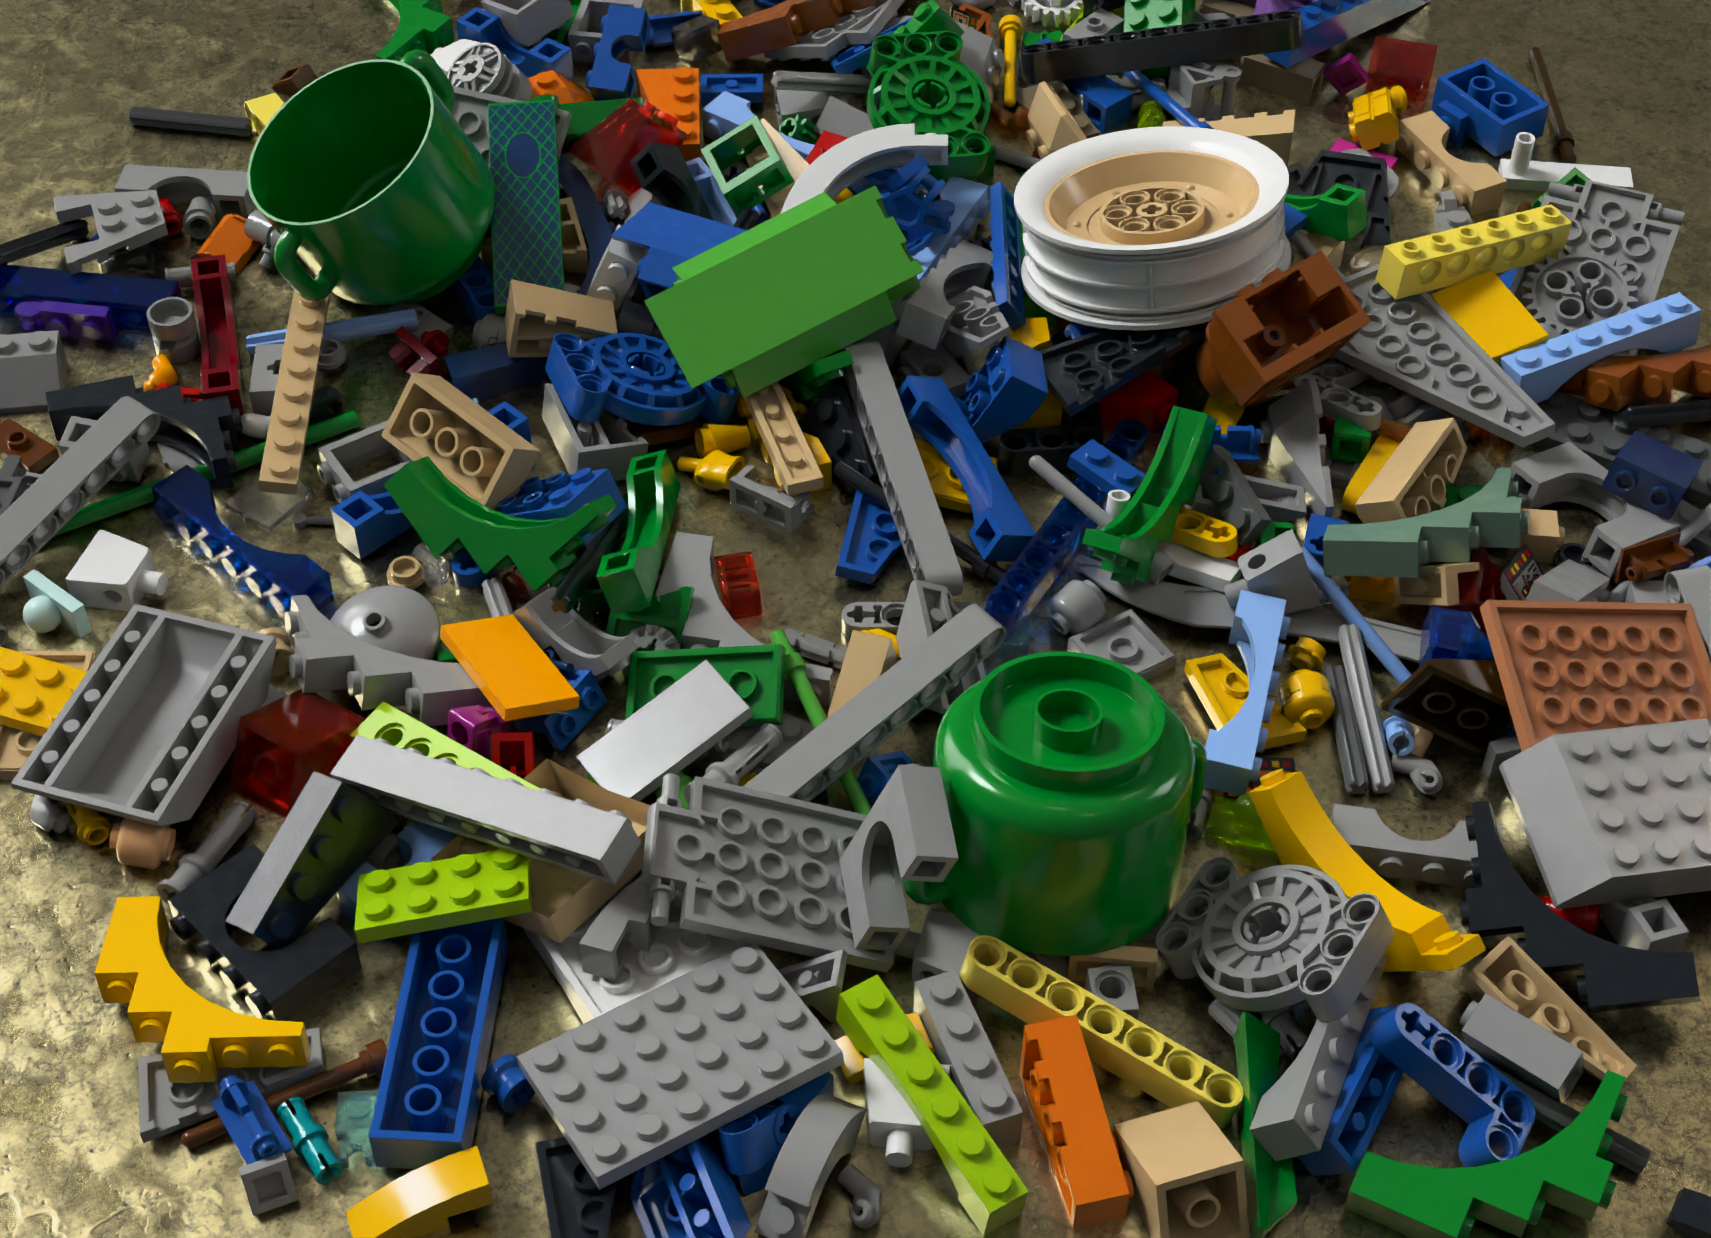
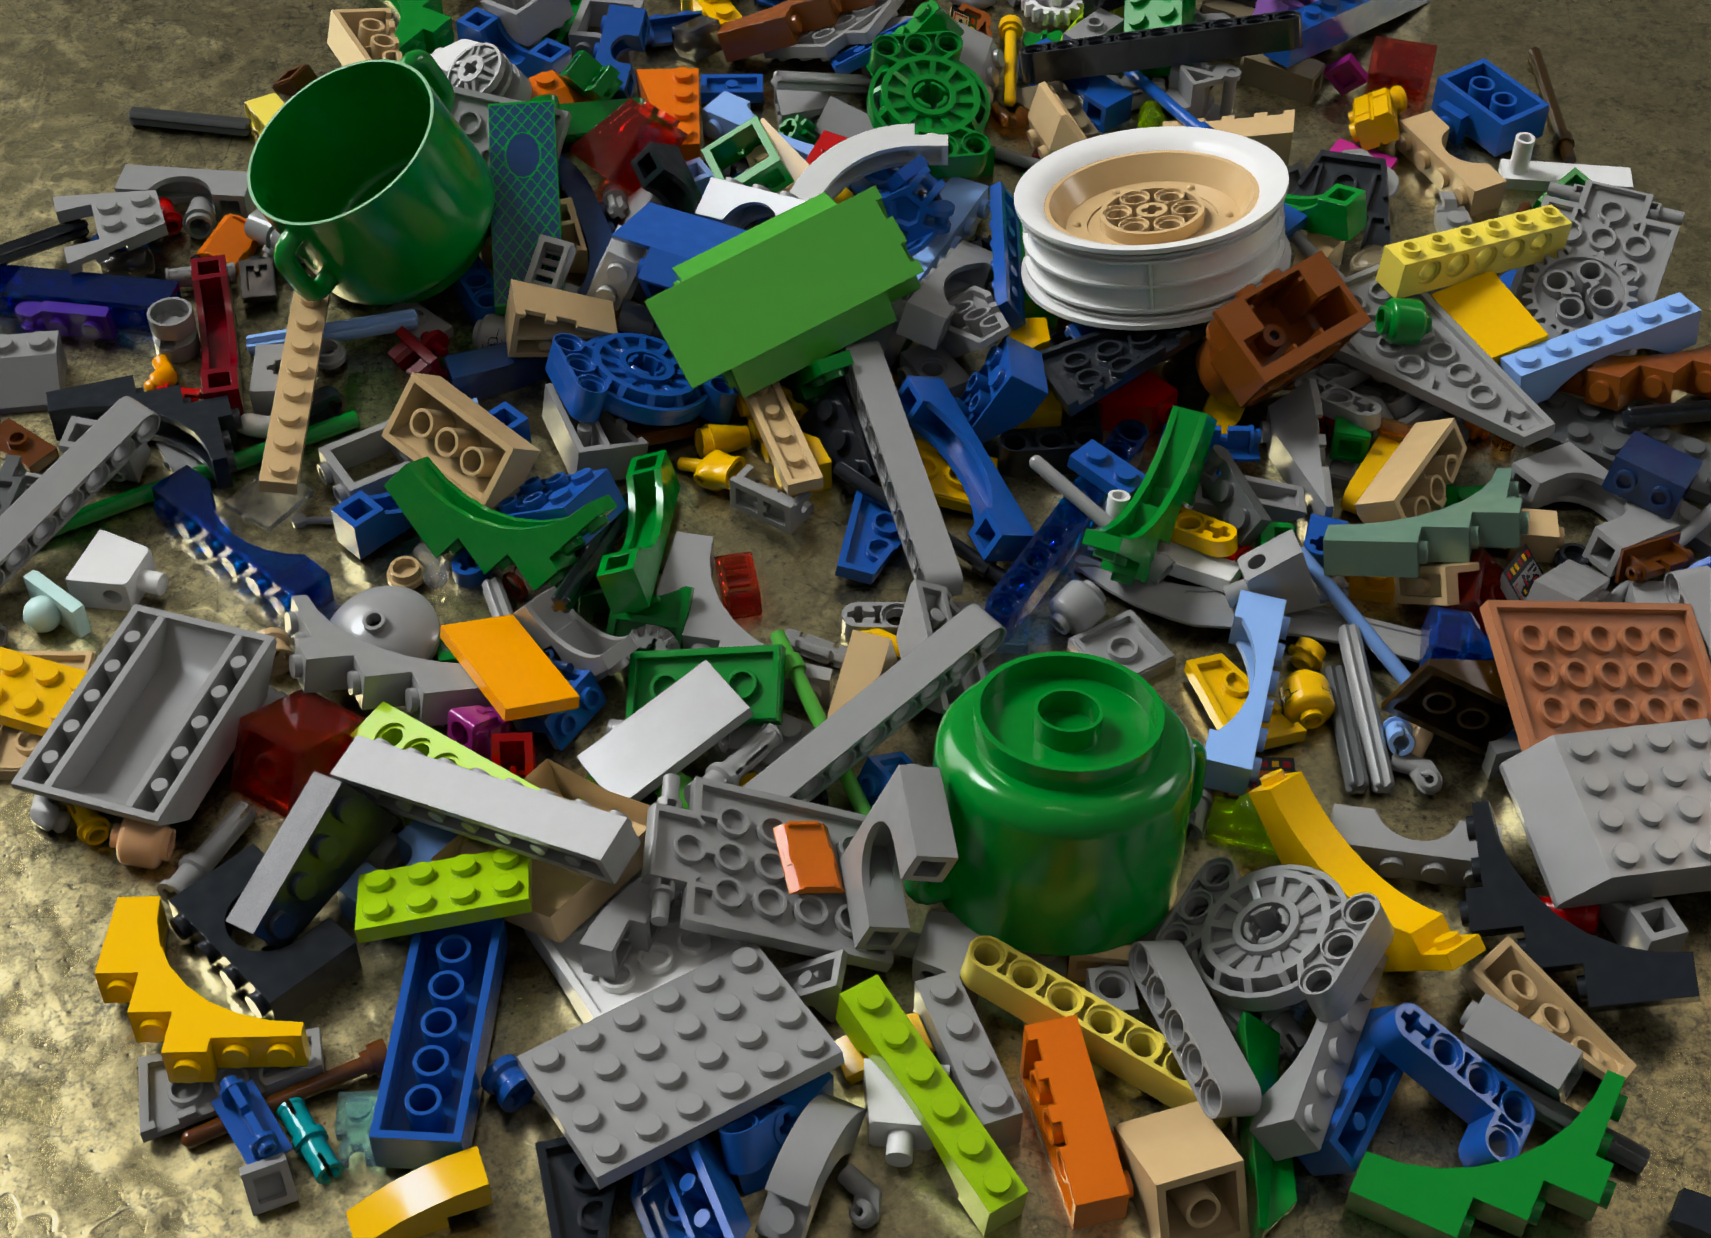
none -> black bracket [239,256,278,304]
none -> tan wedge [327,8,403,66]
none -> light grey slope [524,234,576,290]
none -> green brick [559,50,623,101]
none -> arch [695,177,811,229]
none -> orange piece [773,821,845,894]
none -> light grey beam [1129,940,1262,1119]
none -> green head [1375,297,1432,345]

